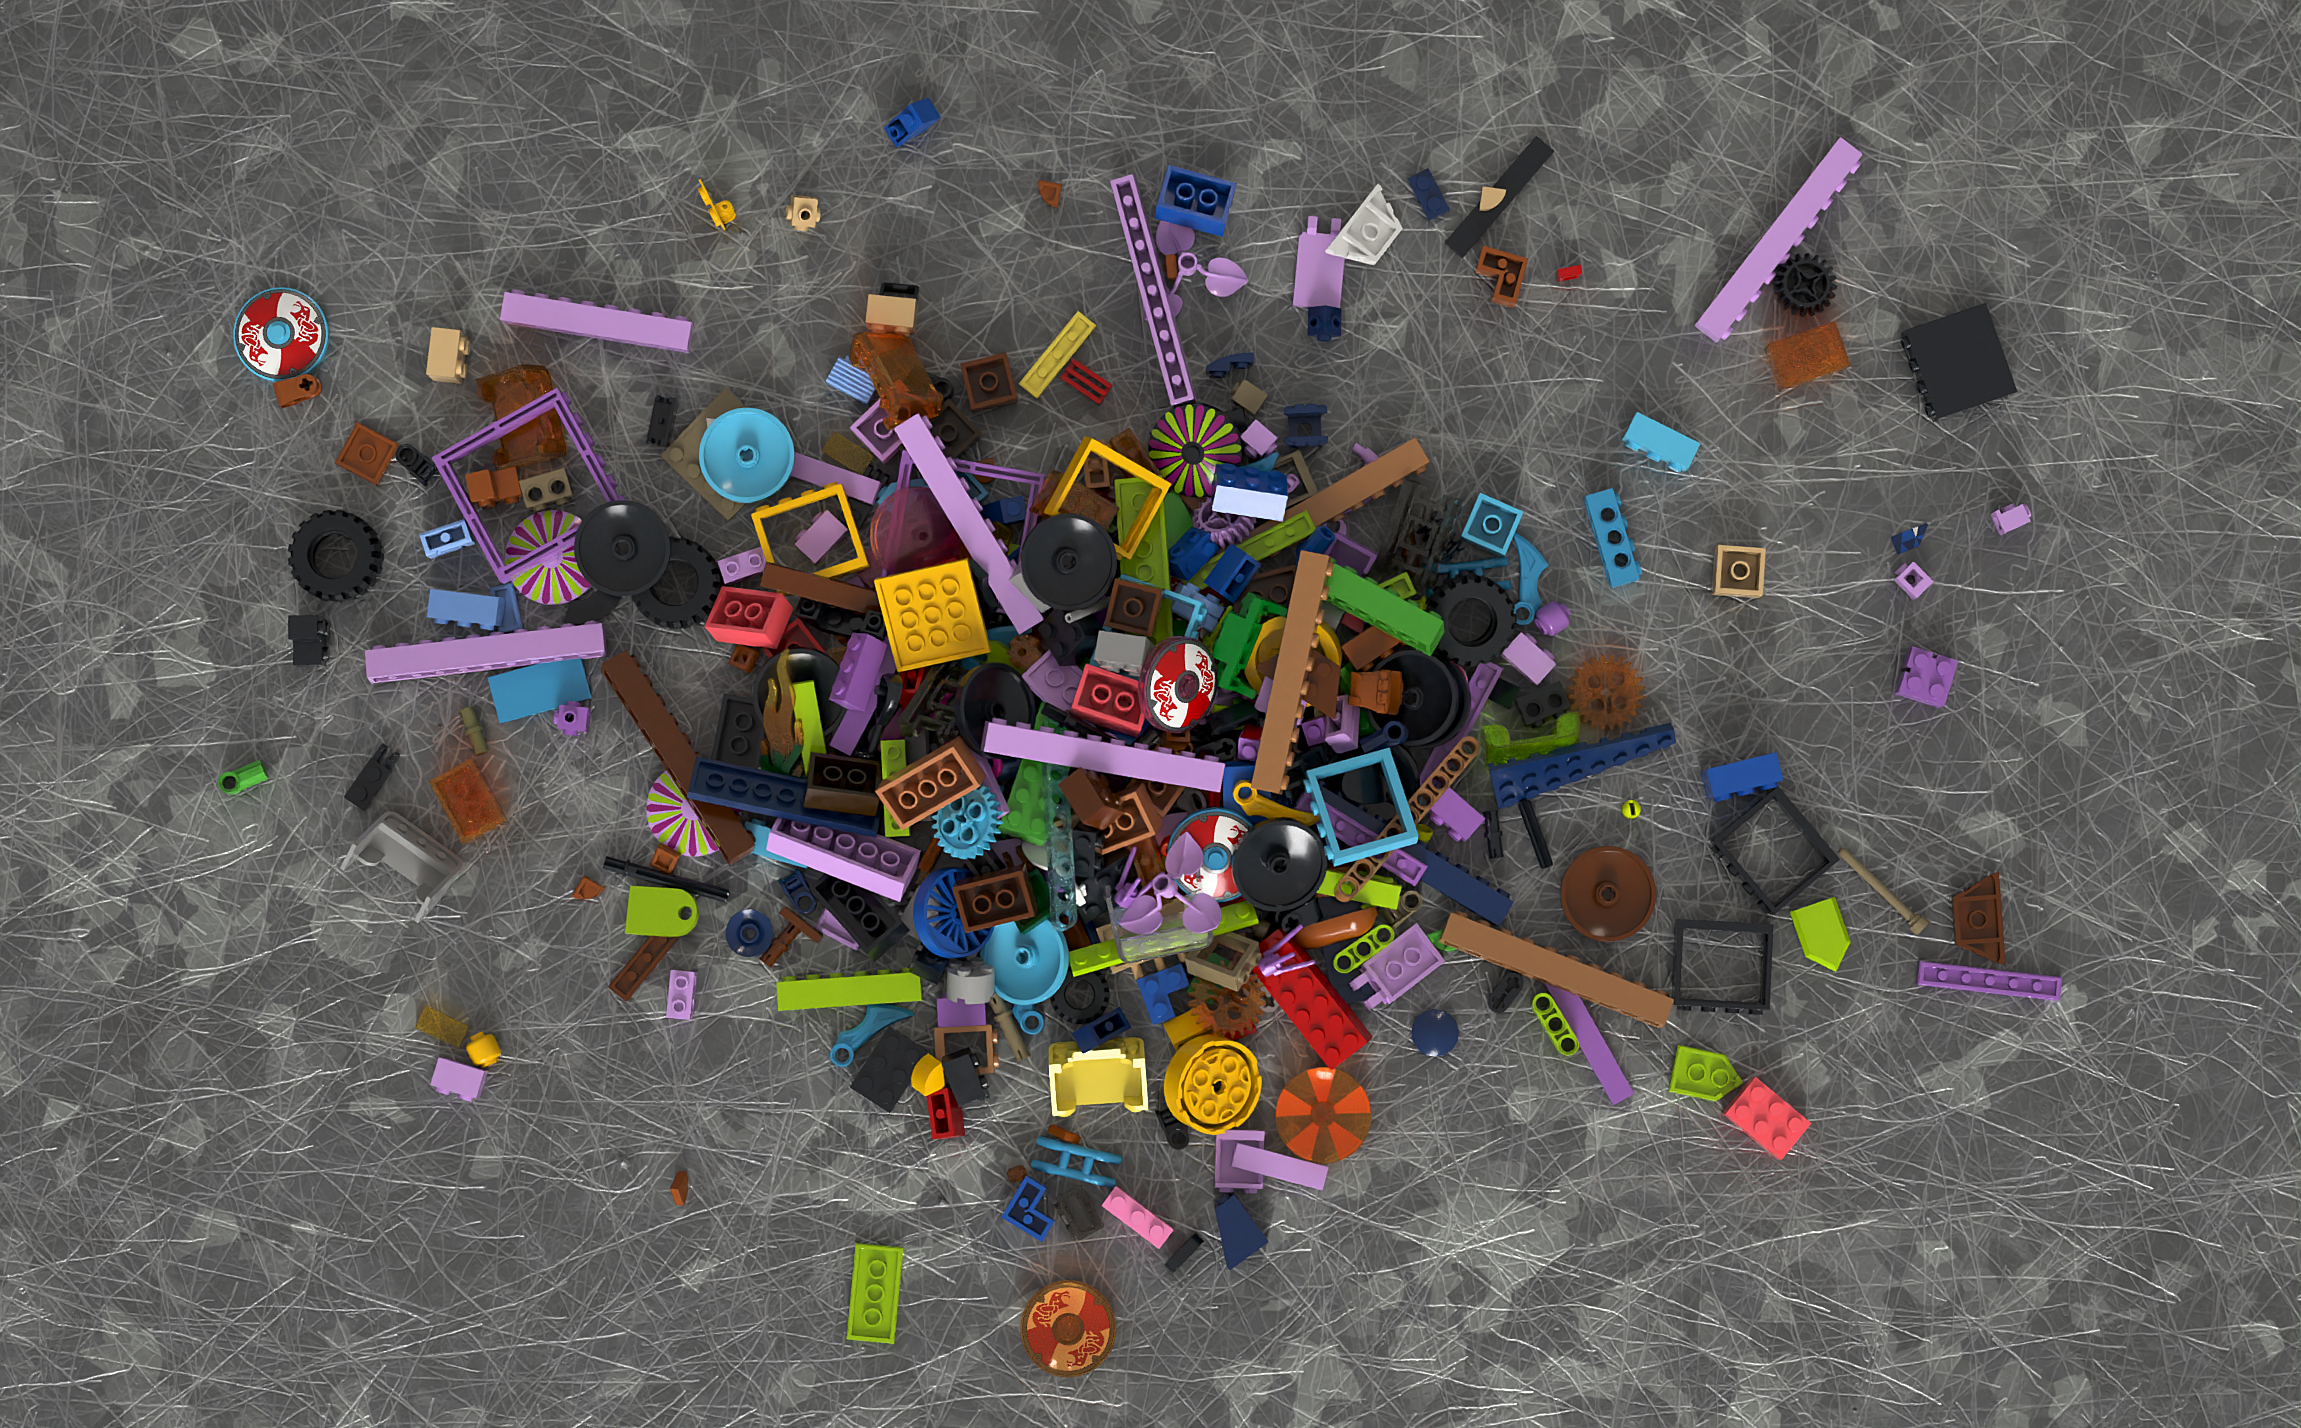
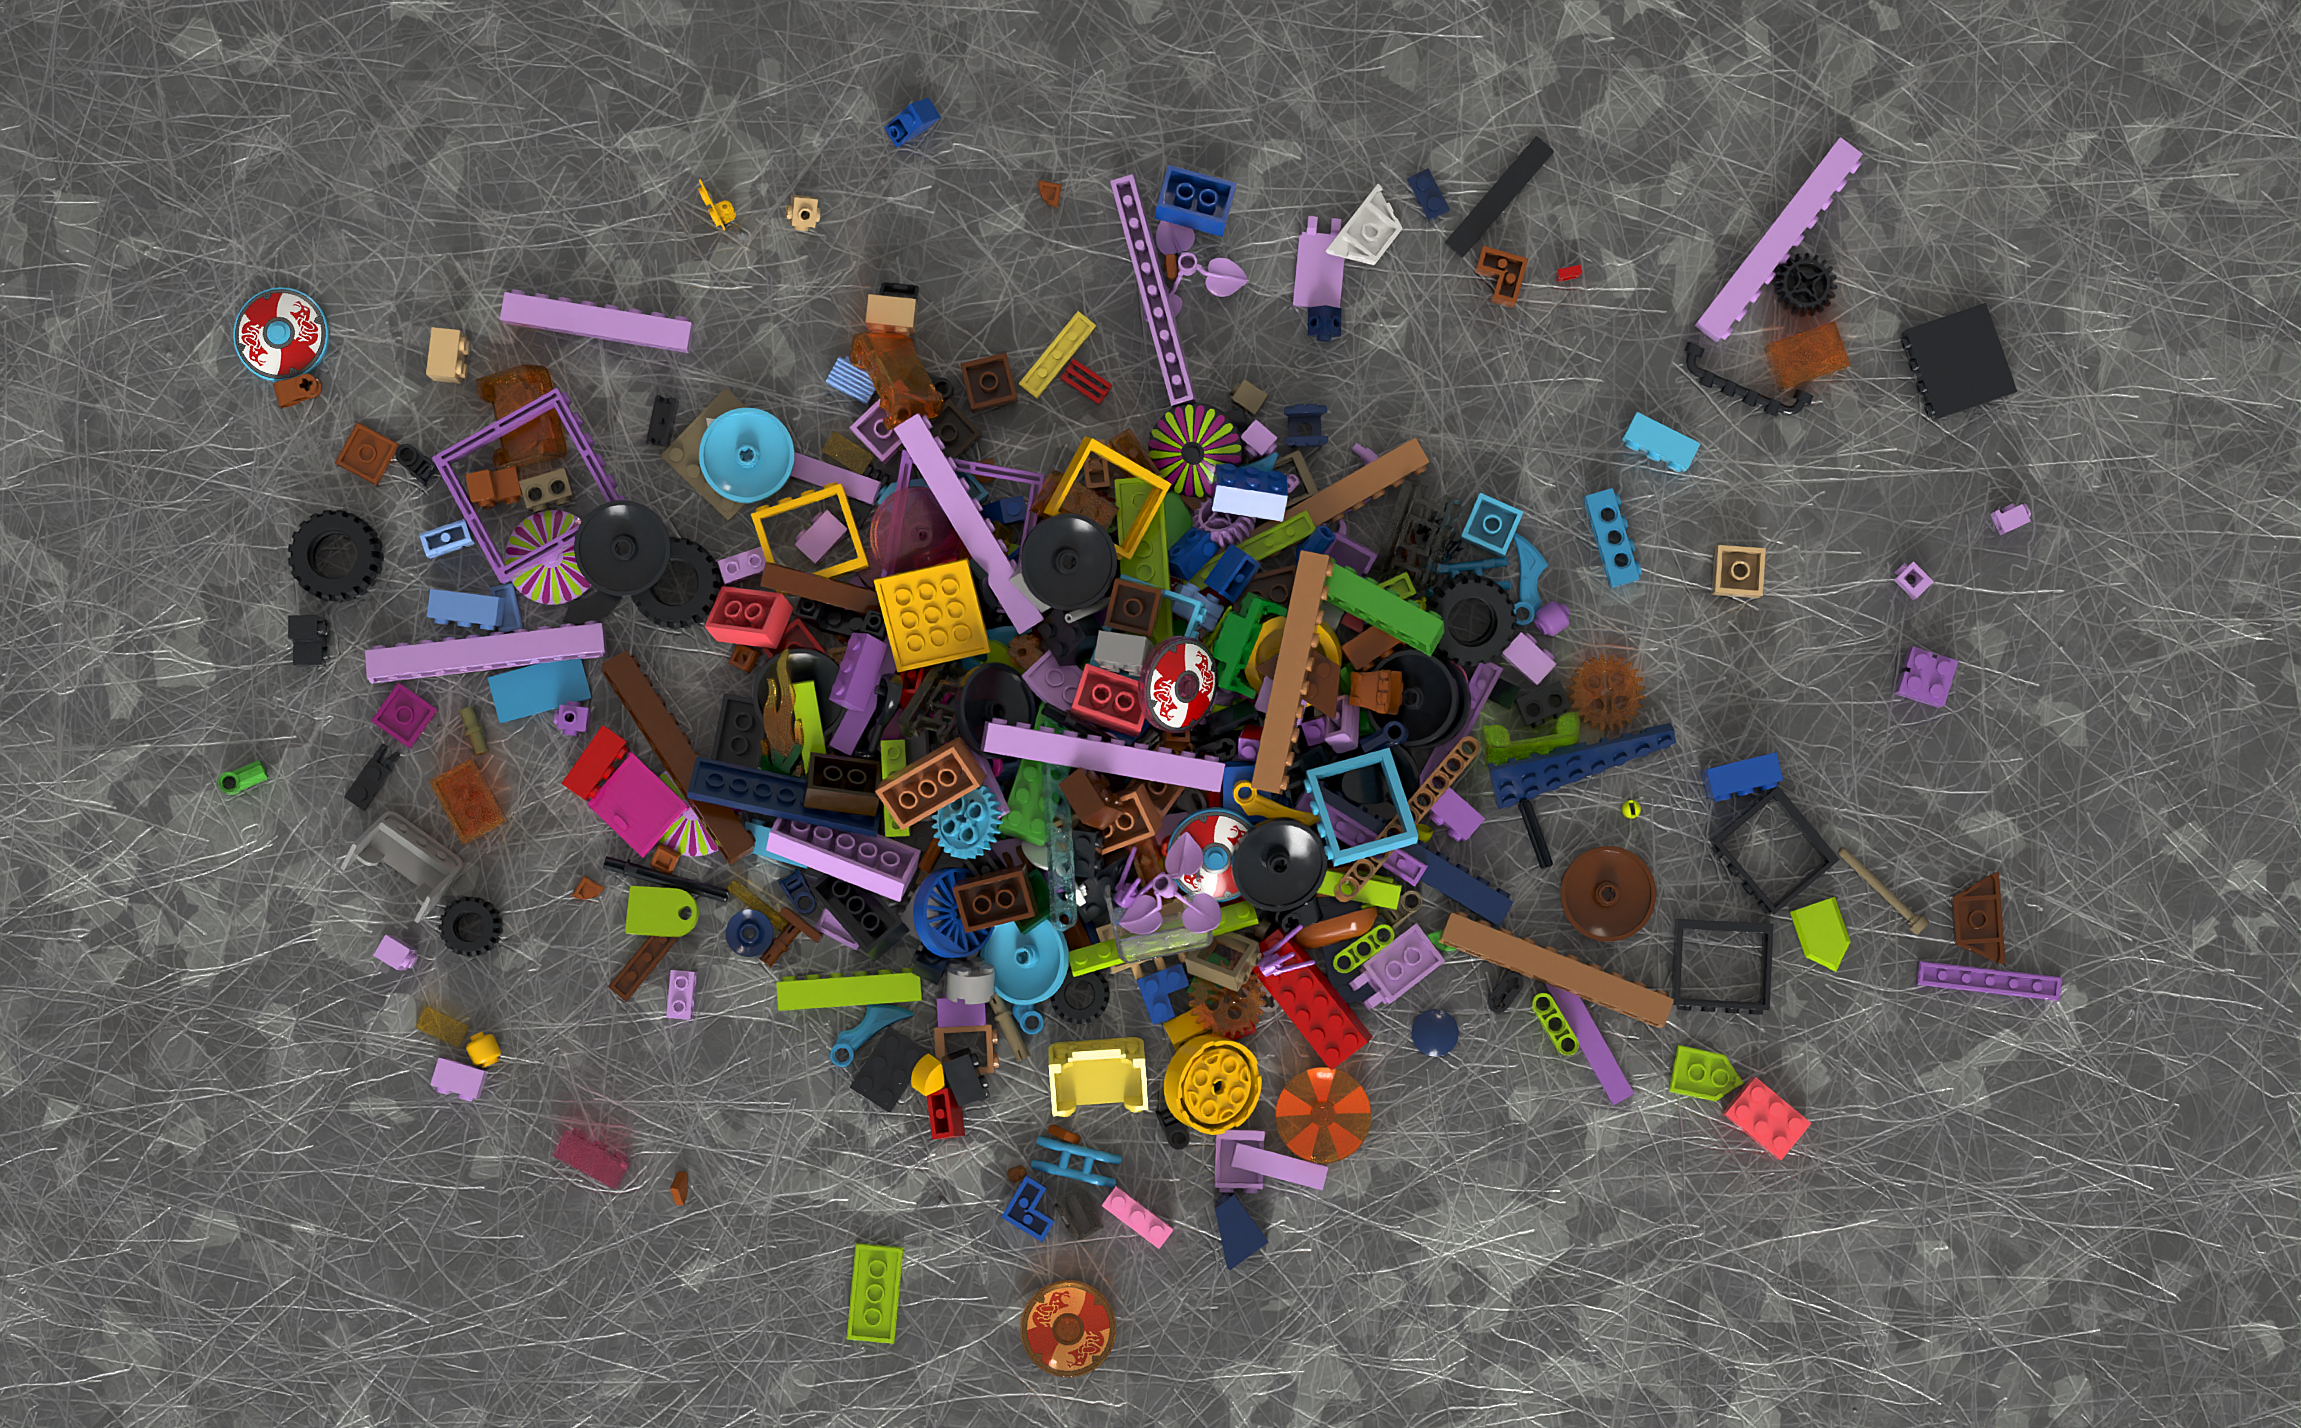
dark blue brick [1071,1007,1131,1054] -> none
black beam [1164,1232,1204,1273] -> none
dark blue slope [1206,353,1254,378] -> none
tan tile [1479,186,1506,211] -> none
black pin [1483,810,1504,859] -> none
dark blue sticker [1891,523,1928,554] -> none
none -> magenta tile [371,682,438,749]
none -> lavender brick [373,935,418,970]
none -> black tyre [439,897,503,957]
none -> clear pink brick [552,1128,632,1190]
none -> red brick [561,725,629,801]
none -> dark pink piece [587,751,690,858]
none -> clear yellow axle [727,880,789,931]
none -> black bar [1684,342,1814,416]

